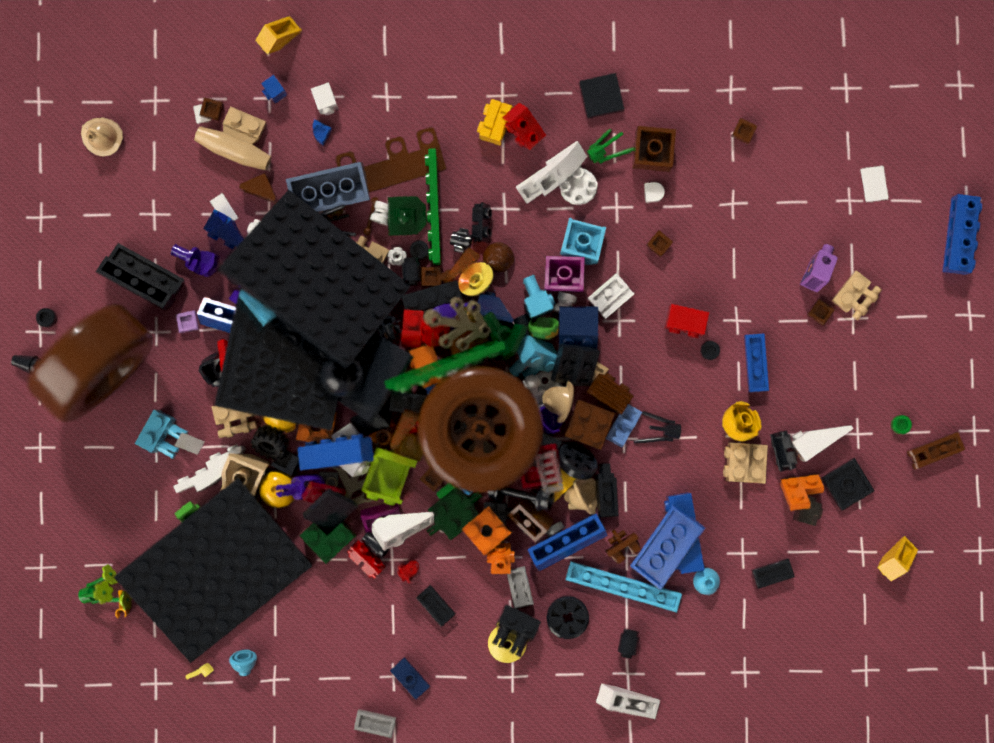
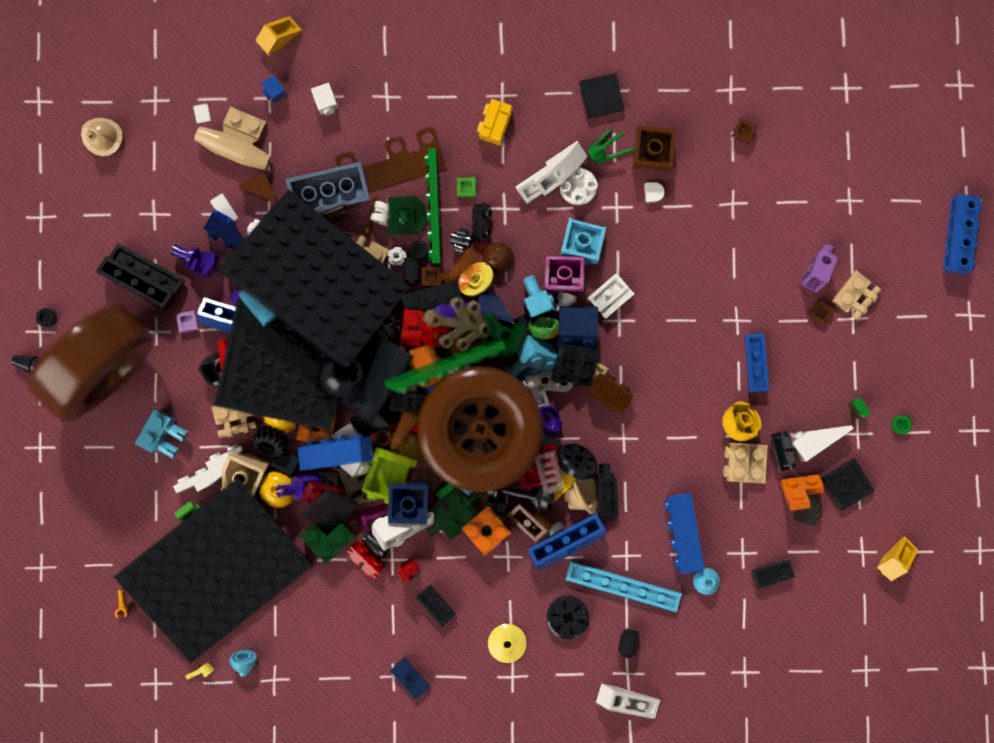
lime plant [78,564,132,611] -> none
white sticker [175,433,204,455] -> none
reddish brown tile [199,97,223,122] -> none
blue tile [312,119,332,146] -> none
light grey plate [354,709,396,738] -> none
orange brick [487,543,514,574] -> none
black brick [492,604,541,657] -> none
red brick [502,103,546,150] -> none
light grey plate [507,566,534,609] -> none
tan helmet [543,381,574,423] -> none
reddish brown brick [564,400,615,450] -> none
reddish brown hips [605,529,641,564] -> none
medium blue slope [606,404,642,448] -> none
blue tile [630,504,706,590] -> none
black plant [633,411,681,444] -> none
reddish brown plate [646,230,673,257] -> none
red brick [664,304,709,338] -> none
black tile [700,341,720,360] -> none
white sticker [861,166,888,202] -> none
reddish brown plate [906,432,966,469] -> none
none -> dark blue slope [388,481,430,525]
none -> bright green tile [457,177,476,198]
none -> green tile [849,398,871,418]

